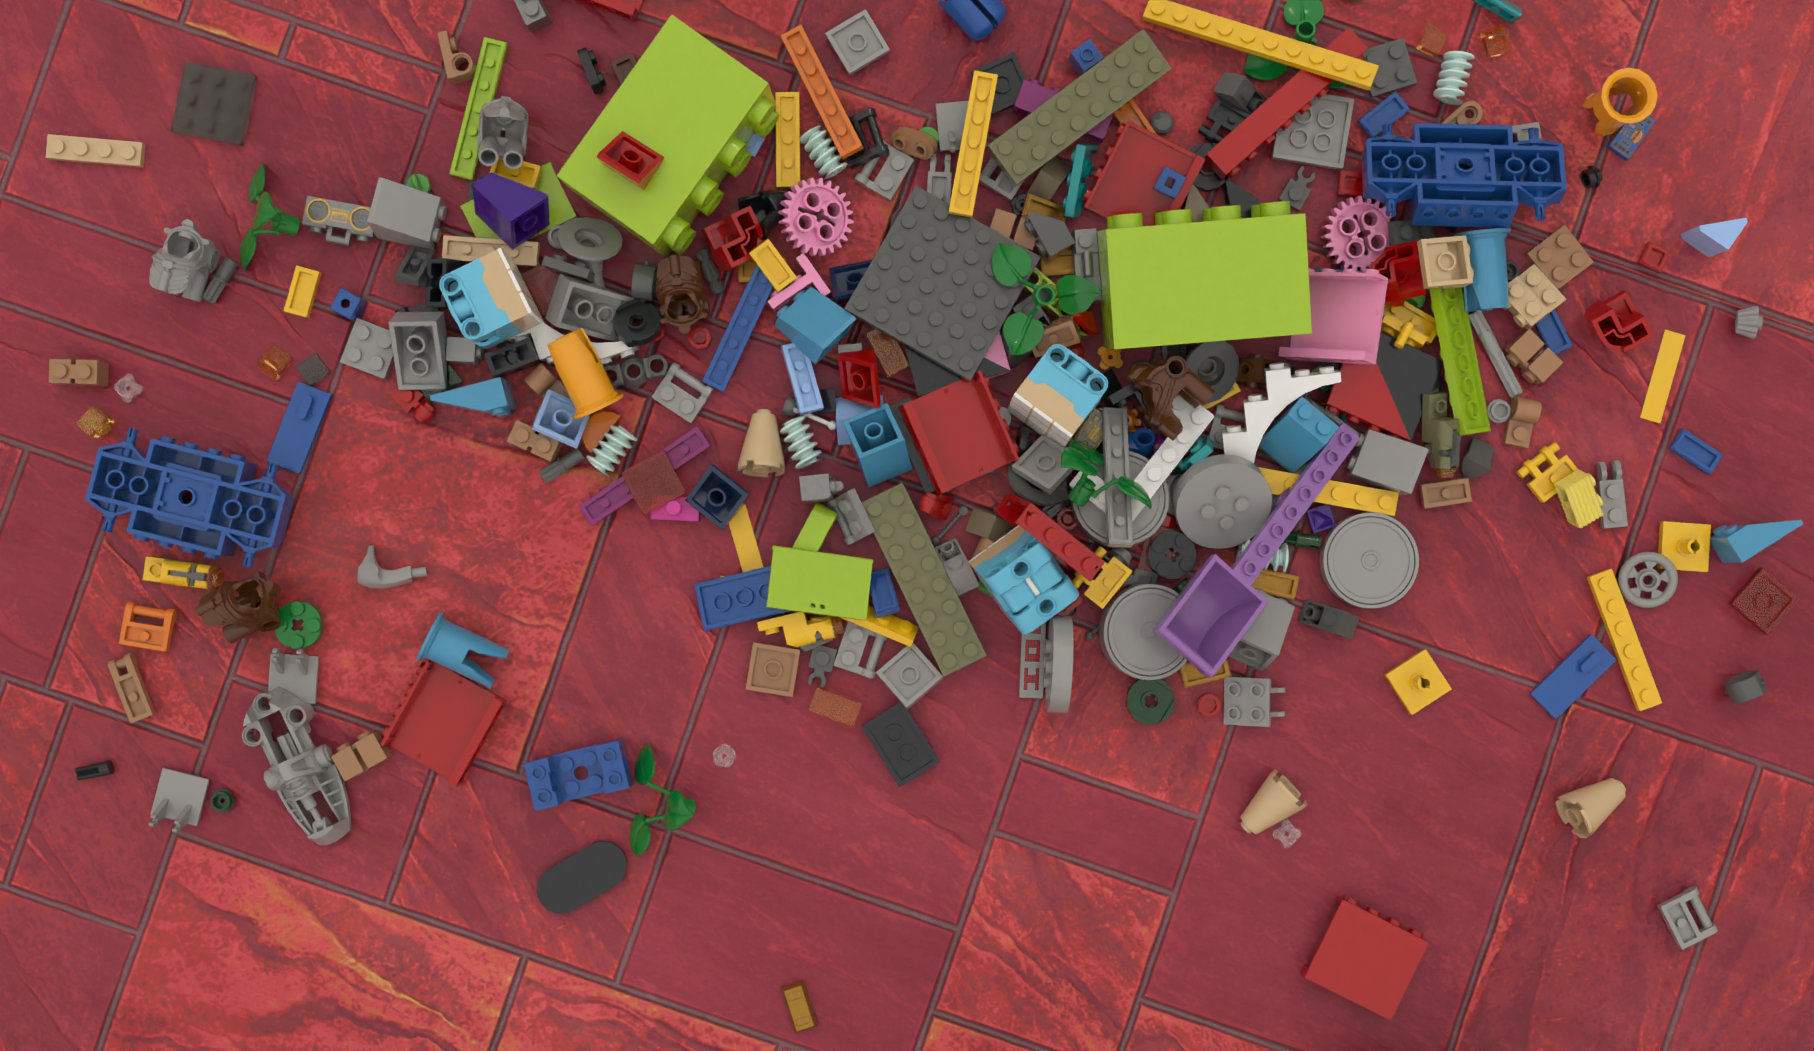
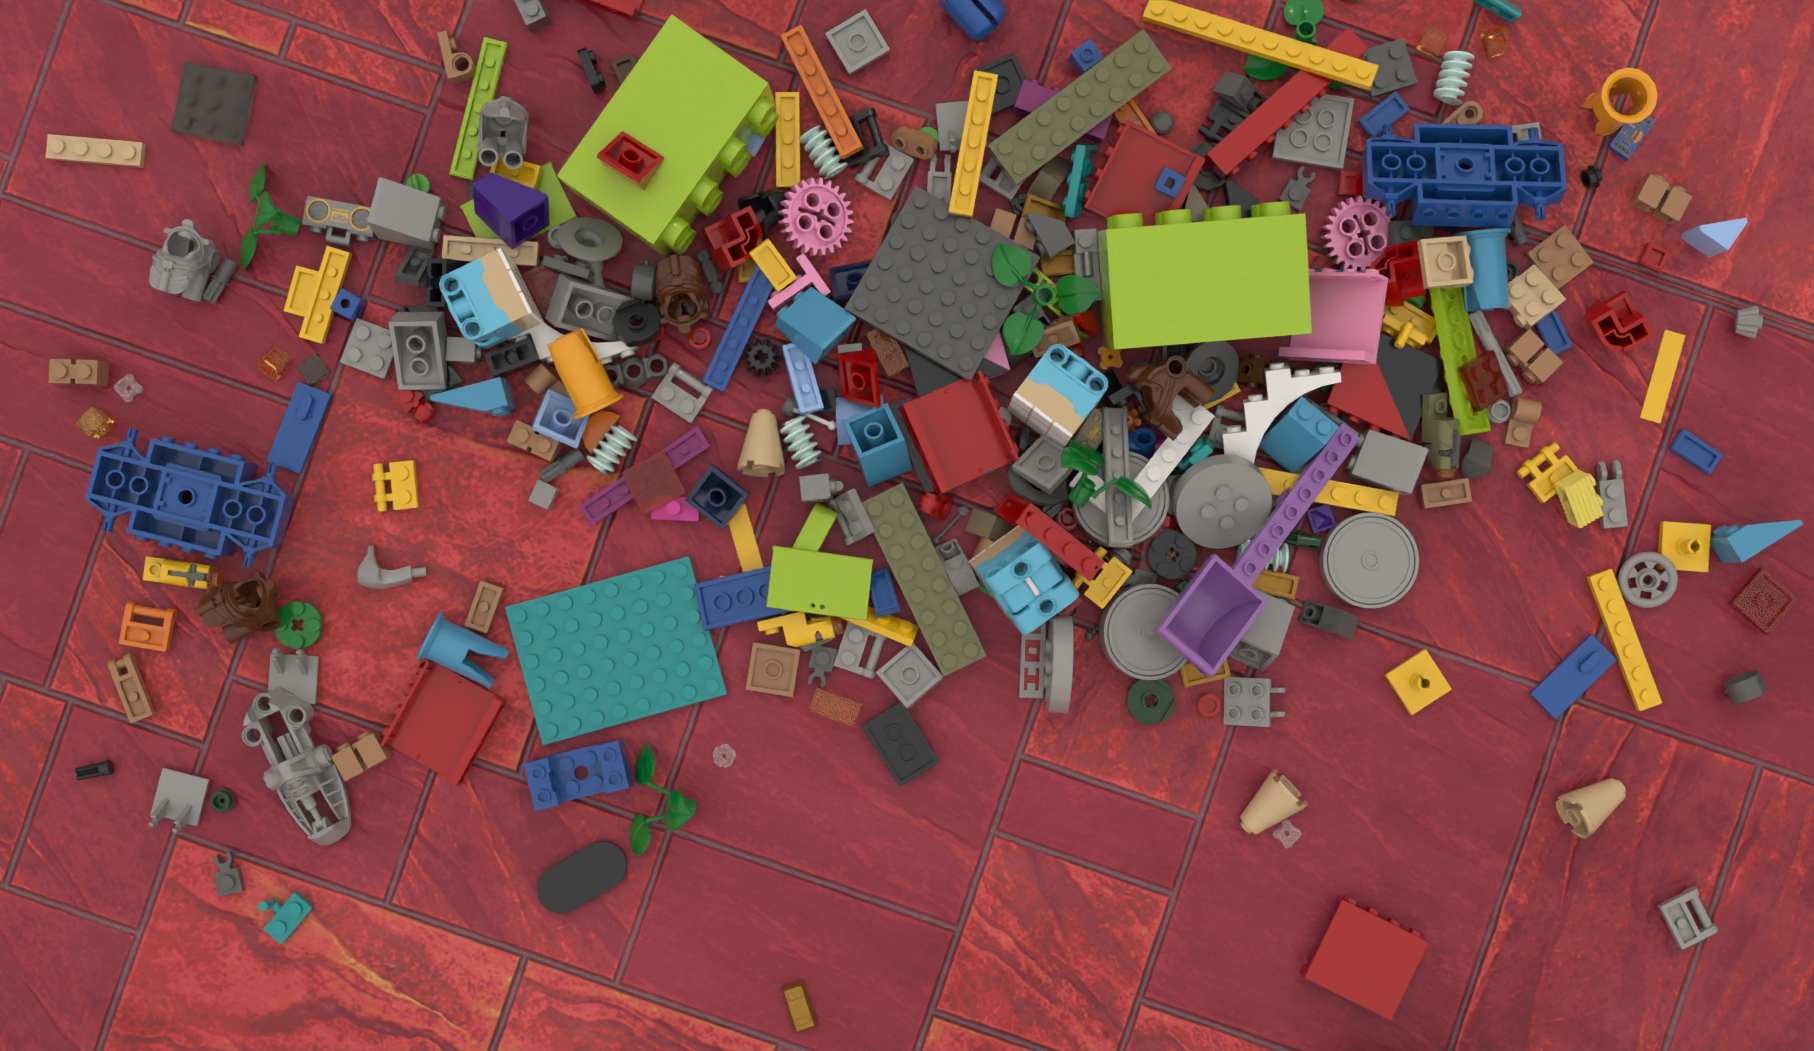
none -> dark grey plate [213,851,245,897]
none -> teal plate [258,891,315,945]
none -> yellow plate [299,246,352,344]
none -> yellow plate [372,460,420,512]
none -> medium nougat plate [464,580,505,633]
none -> teal plate [505,556,728,745]
none -> light grey slope [528,479,560,510]
none -> black gear [742,338,782,378]
none -> clear red plate [1458,350,1509,412]
none -> dark grey pin [1509,214,1530,246]
none -> medium nougat piece [1629,174,1692,225]

